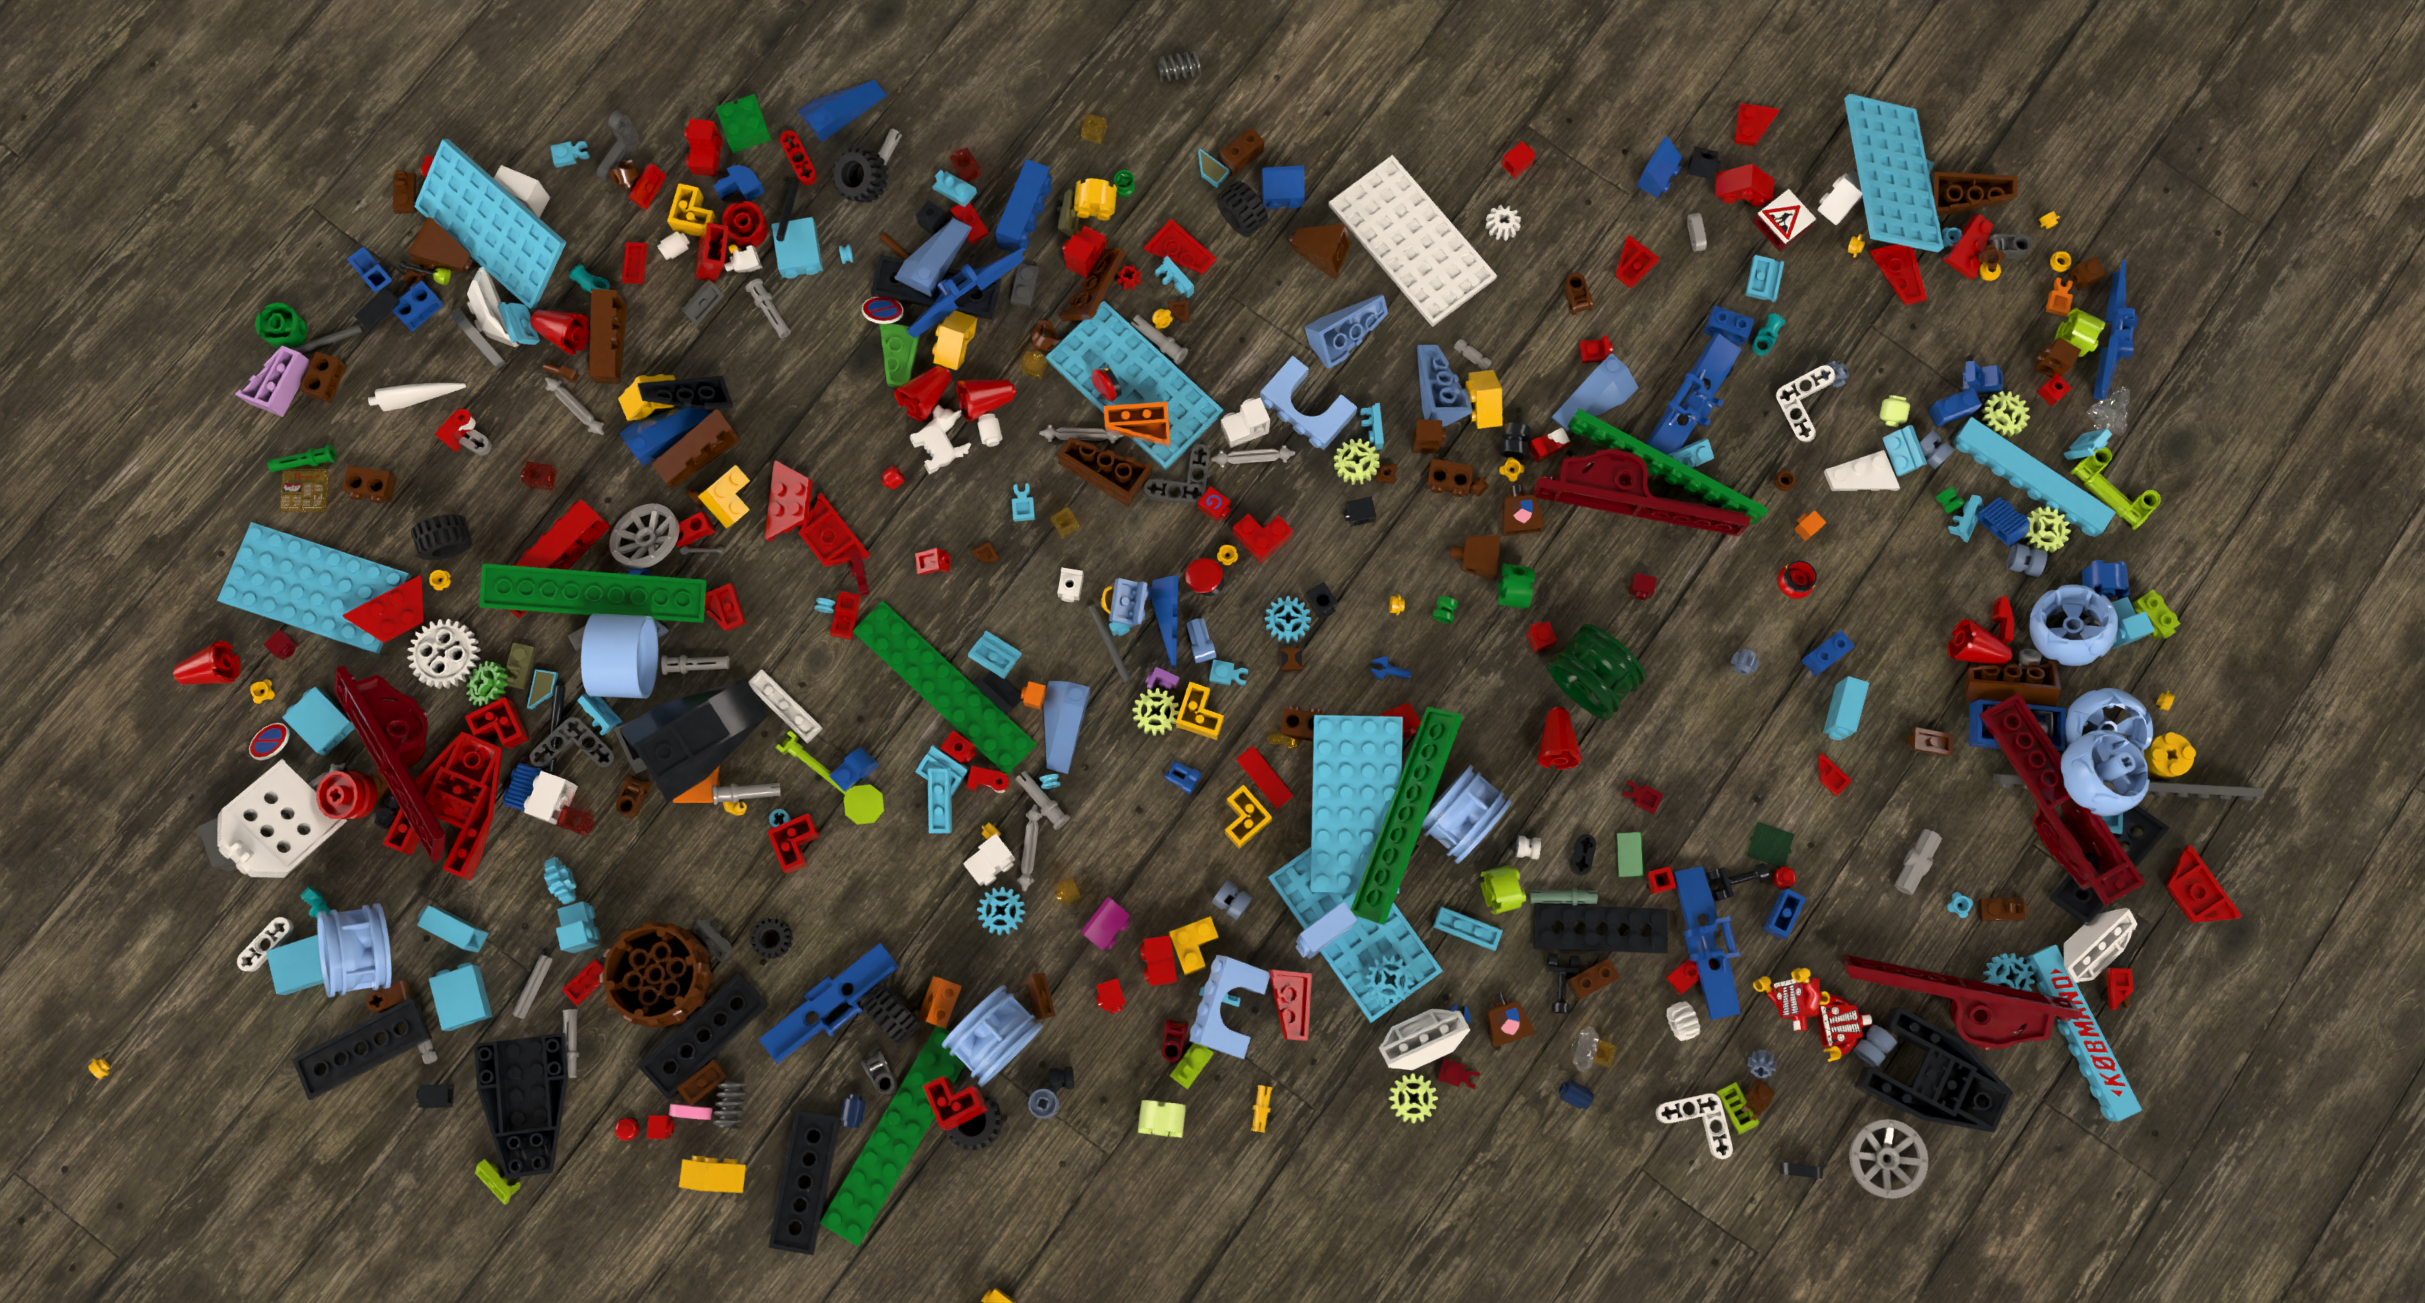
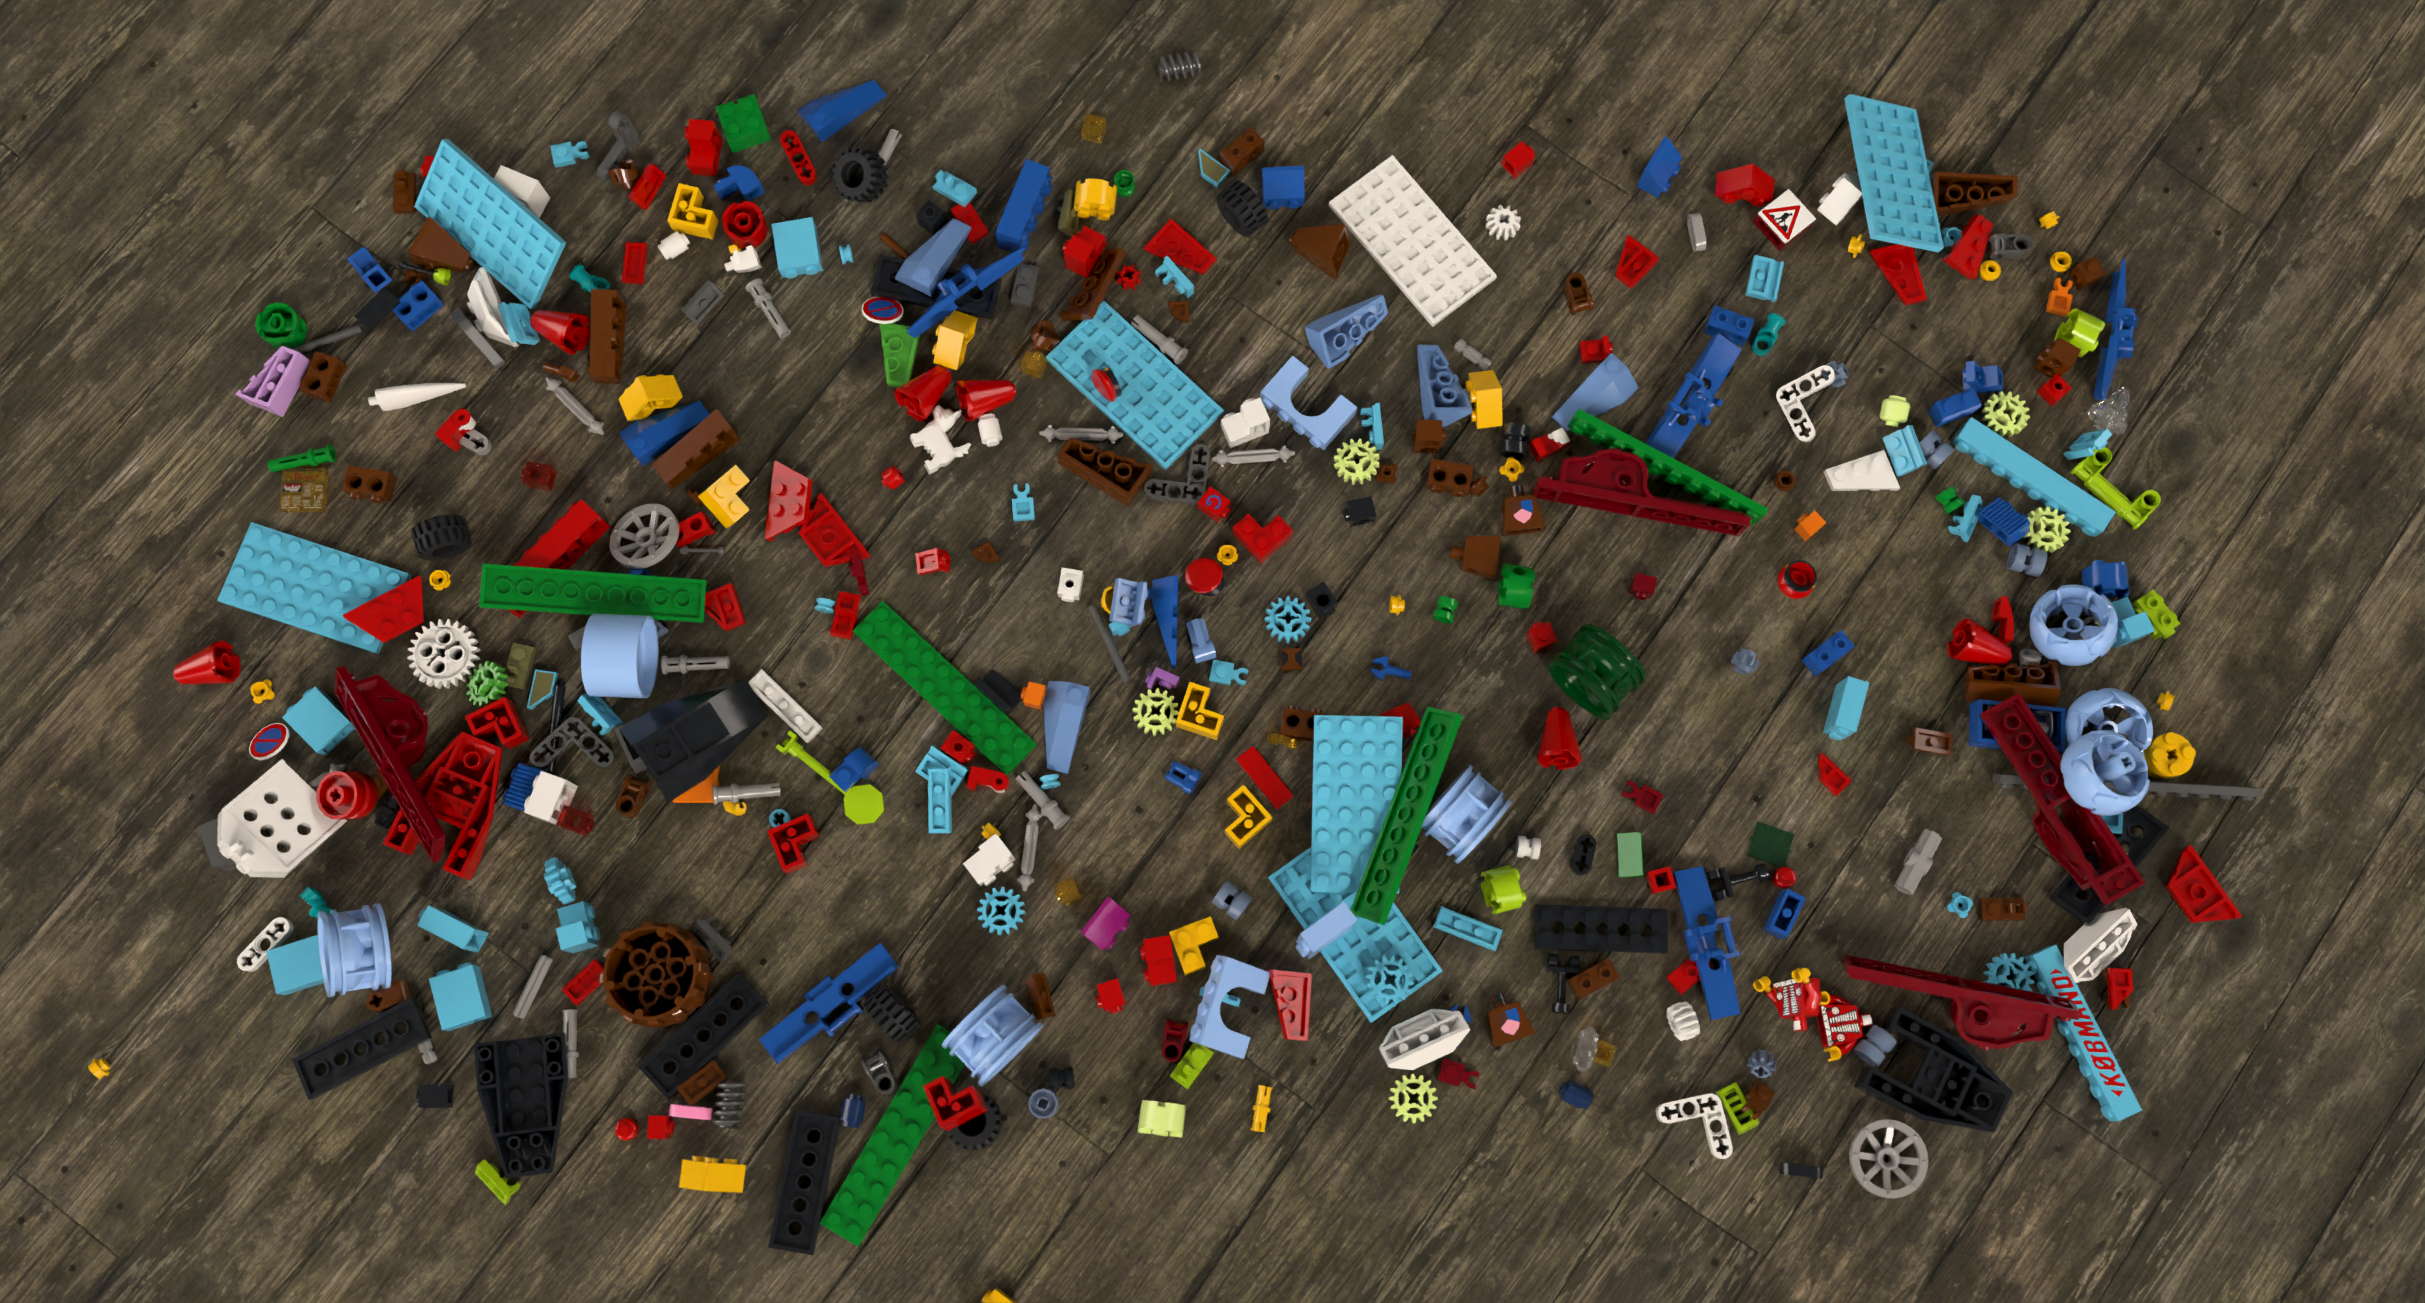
dark red plate [263,629,299,660] -> none
black wedge [638,376,733,410] -> none
red brick [695,222,729,282] -> none
black tyre [750,918,793,959] -> none
black bar [776,178,800,242] -> none
orange brick [918,976,962,1029] -> none
clear red brick [950,148,982,183] -> none
medium azure plate [968,631,1022,679] -> none
clear yellow plate [1050,507,1080,539] -> none
orange wedge [1104,402,1170,447] -> none
yellow plate [1152,309,1173,330] -> none
sand green pin [1530,888,1598,906] -> none
medium azure plate [1668,438,1714,468] -> none
black brick [1688,146,1721,180] -> none
red wing [1734,103,1779,147] -> none
reddish brown plate [1979,244,2005,269] -> none

